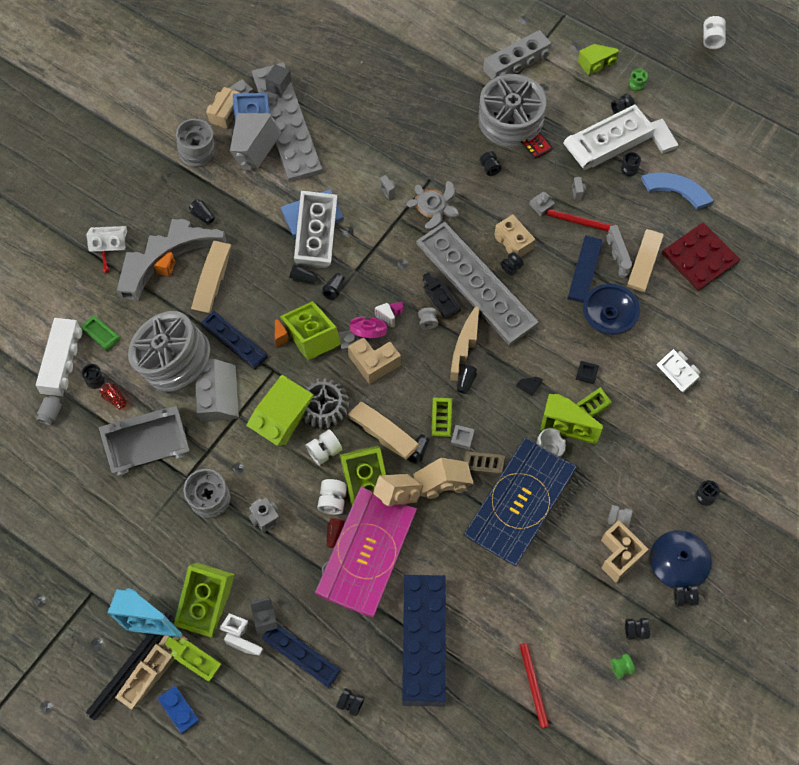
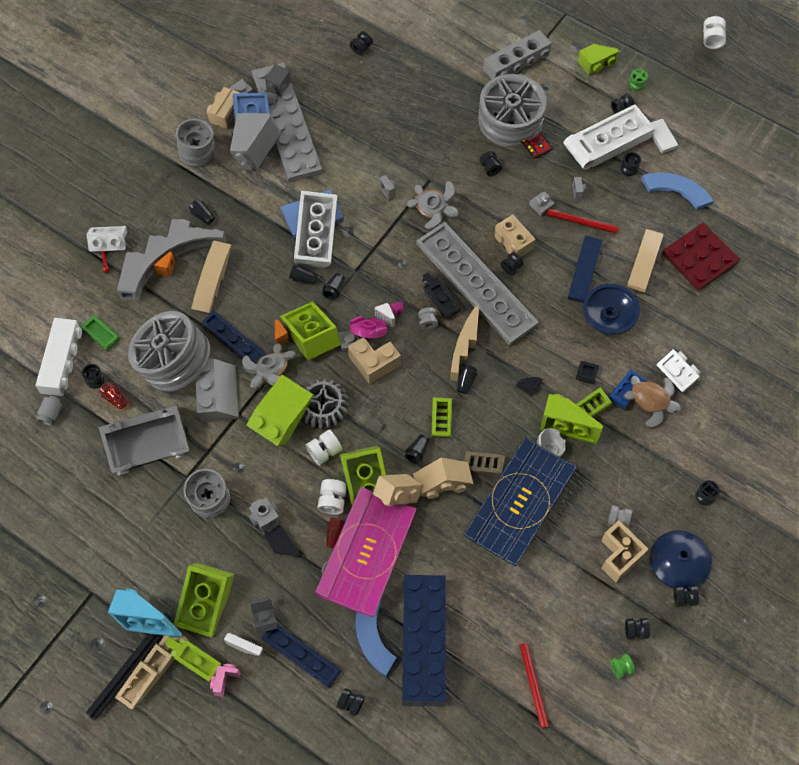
blue plate [157,686,200,734] -> none
white slope [220,613,248,637] -> none
tan slope [348,402,419,459] -> none
light grey plate [451,425,475,450] -> none
light grey plate [606,225,632,278] -> none
none -> bright pink bracket [210,664,240,697]
none -> light grey animal [242,343,296,390]
none -> black tile [263,524,301,558]
none -> black wheel [349,31,373,55]
none -> medium blue tile [356,600,397,677]
none -> blue plate [609,370,646,410]
none -> animal [623,376,681,428]

